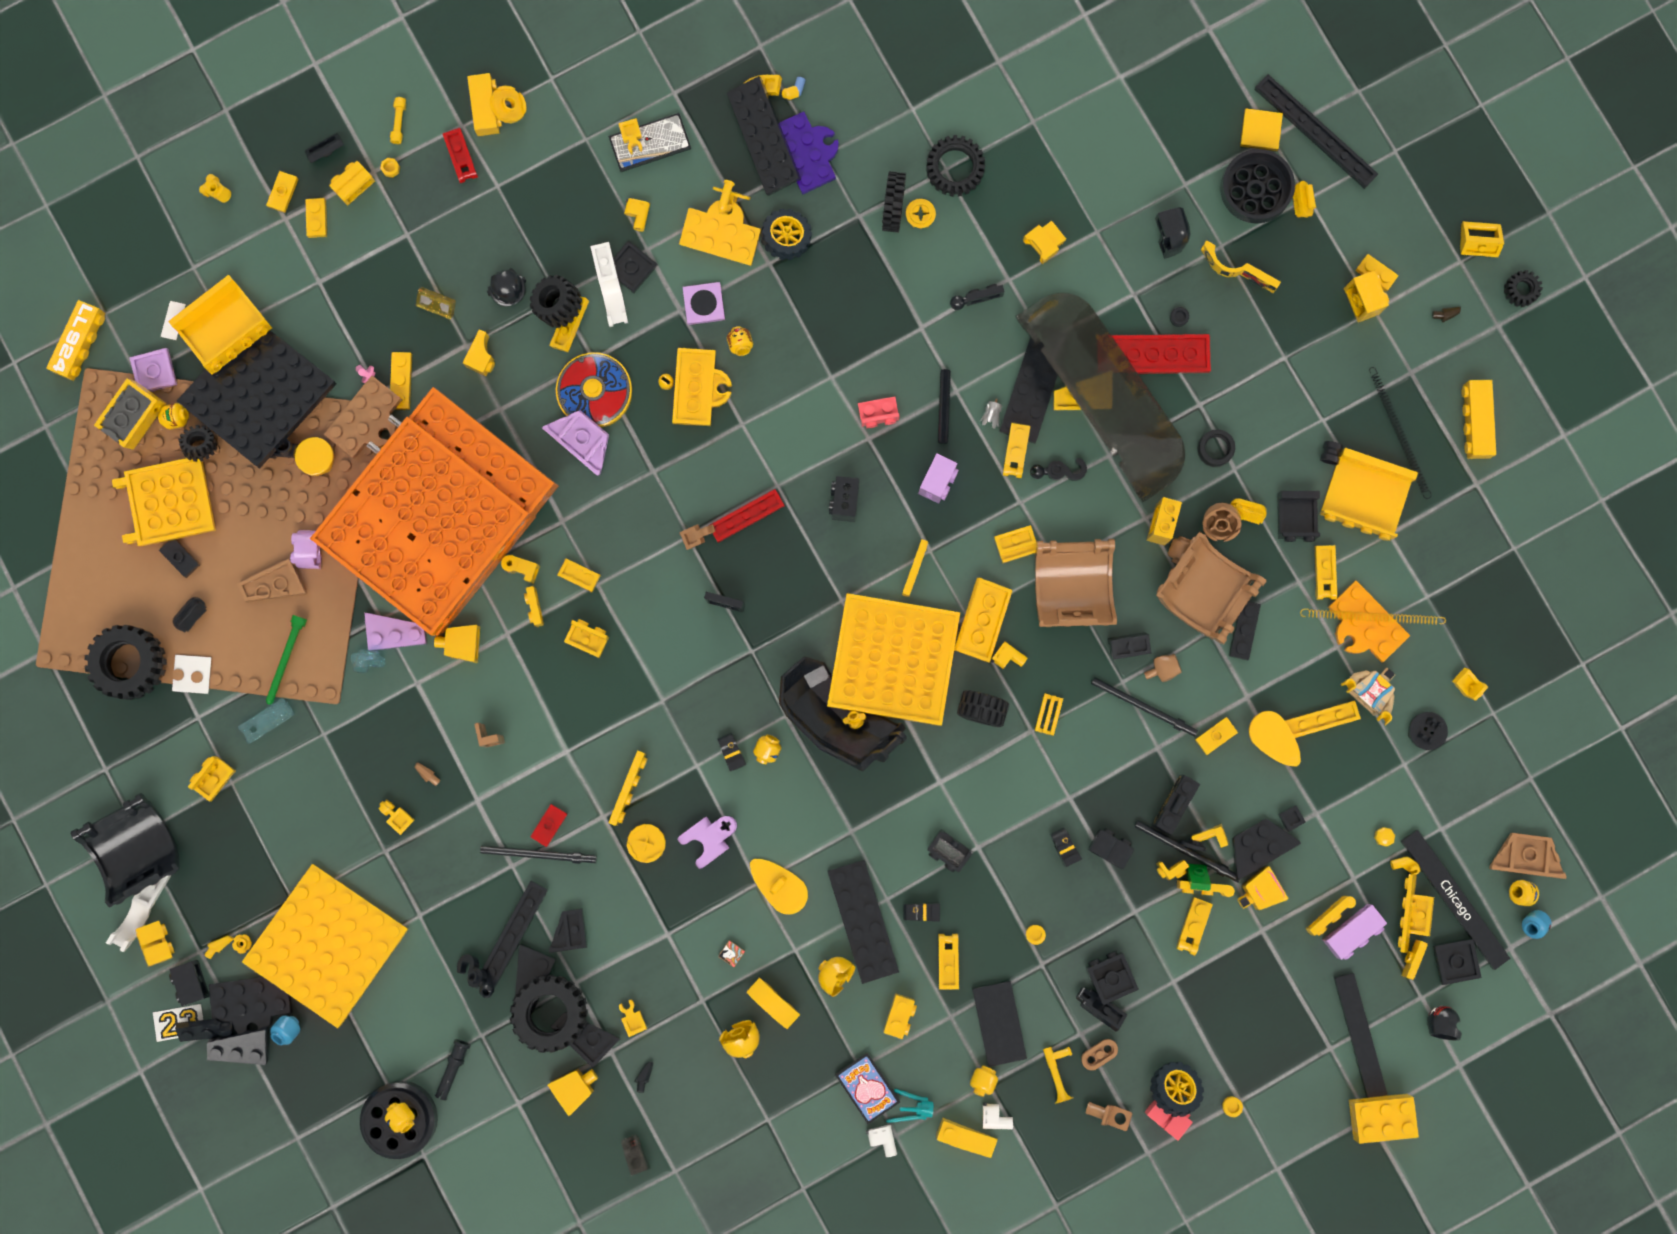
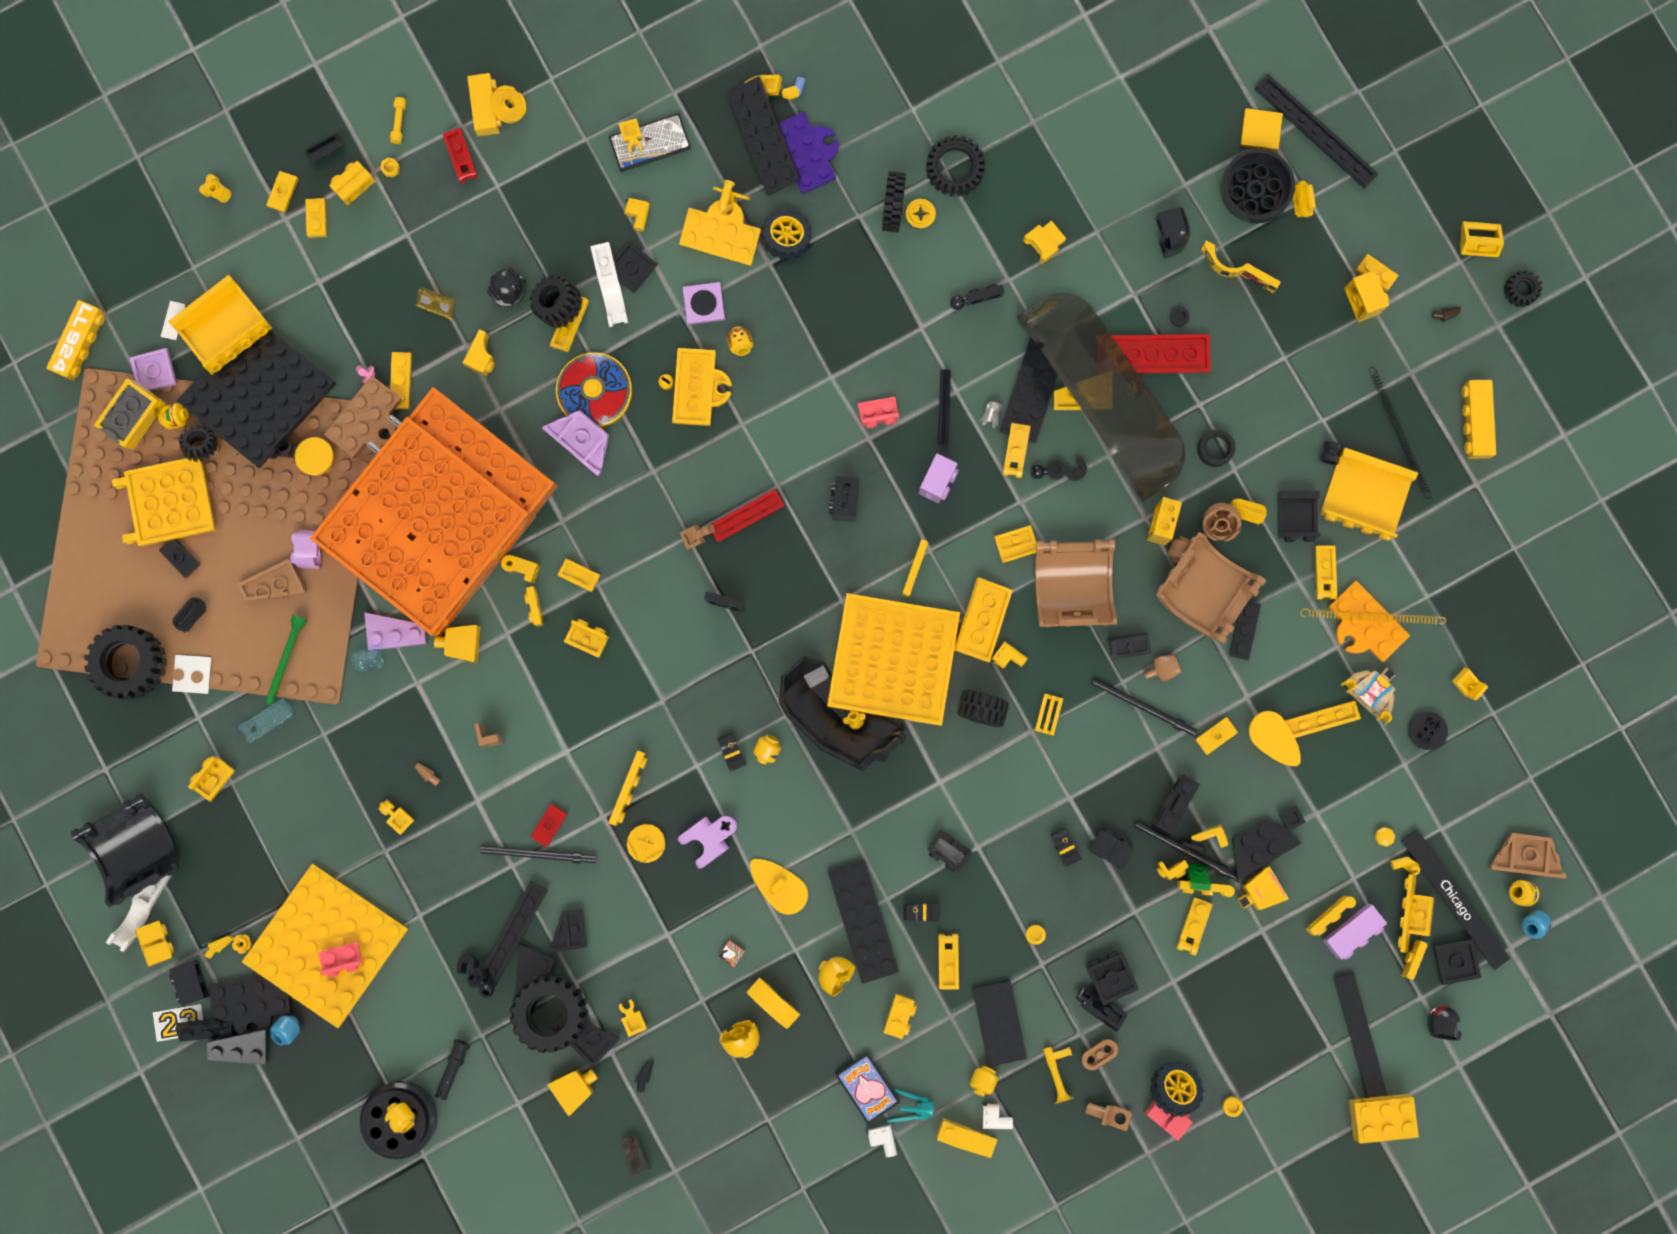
none -> coral bracket [318,942,364,978]

